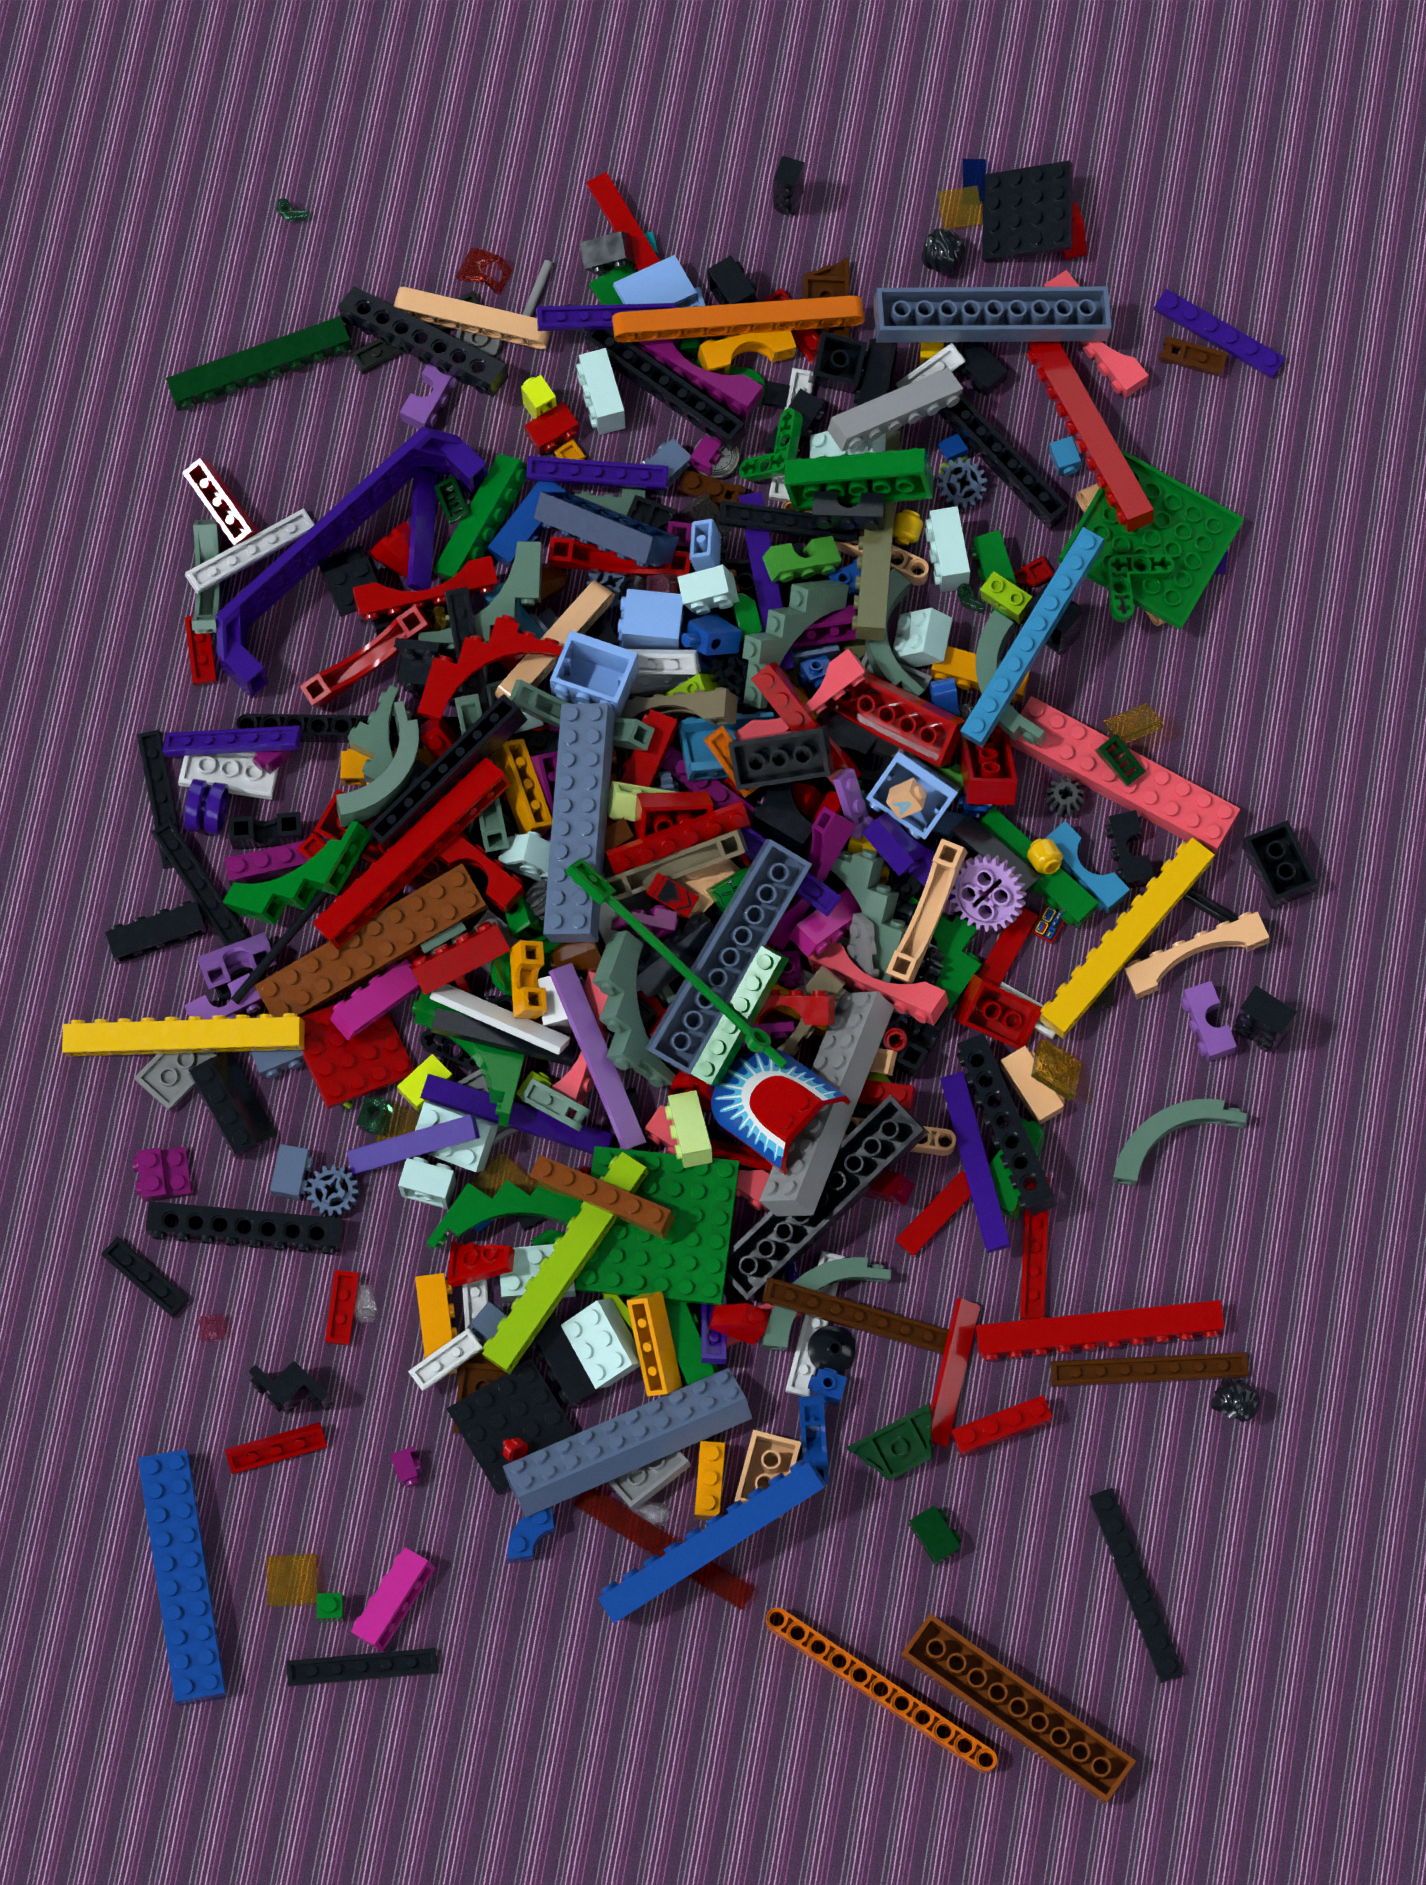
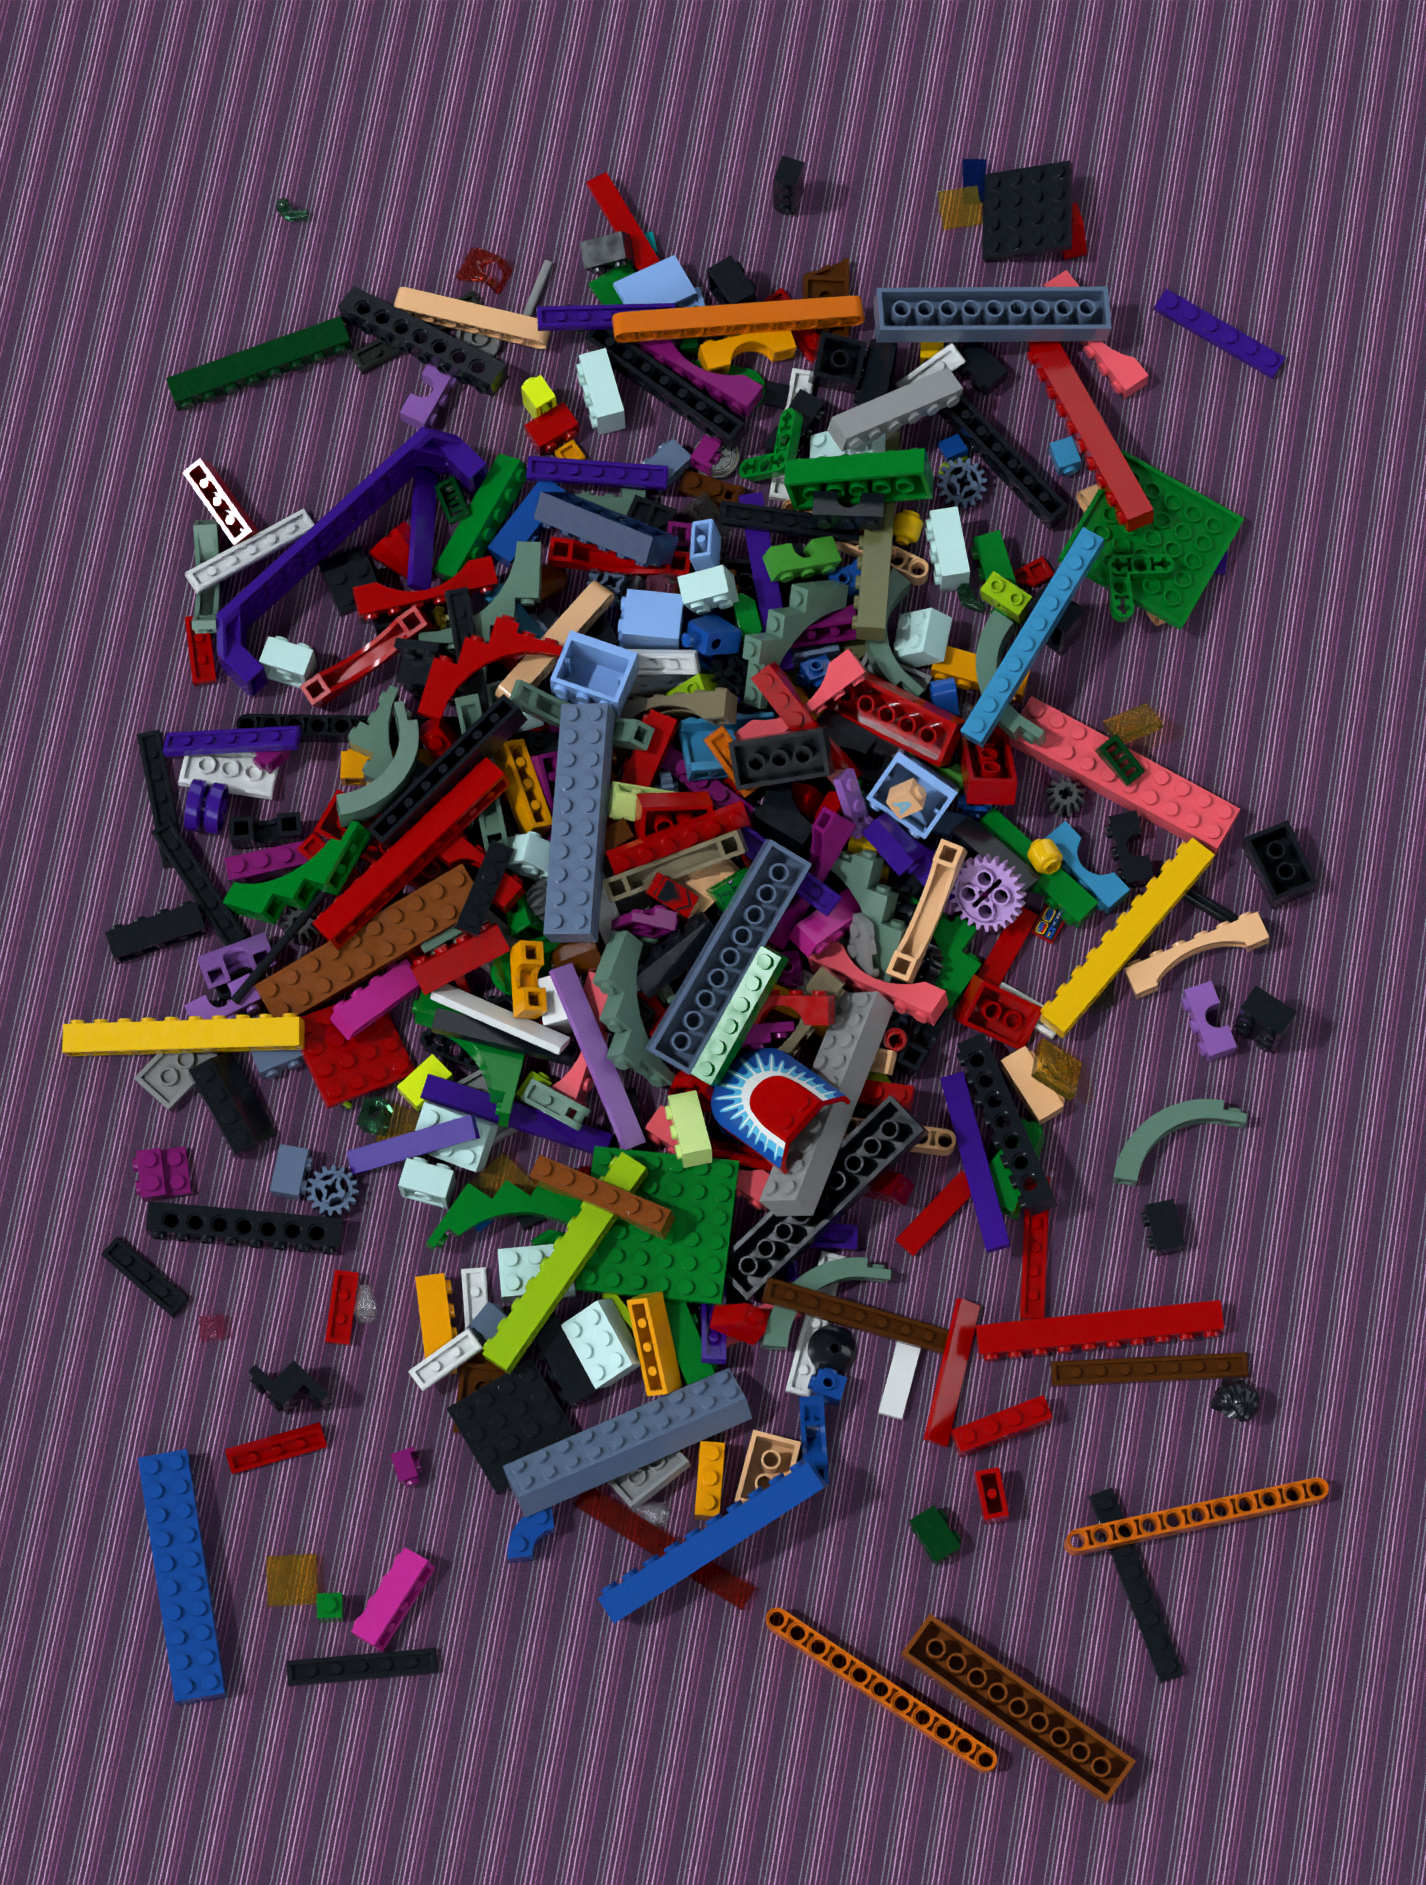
red wing [447,1241,515,1288] -> none
red tile [503,1437,529,1463] -> none
green bar [565,858,788,1069] -> none
dark green wing [846,1403,933,1481] -> none
black hair [921,228,965,277] -> none
reddish brown plate [1159,337,1228,377] -> none
none -> light aqua brick [259,636,317,689]
none -> dark grey gear [280,907,320,946]
none -> black plate [454,840,514,937]
none -> dark purple plate [810,1224,858,1251]
none -> white tile [878,1342,921,1420]
none -> red brick [974,1467,1009,1525]
none -> orange beam [1064,1477,1329,1556]
none -> black brick [1141,1199,1185,1257]

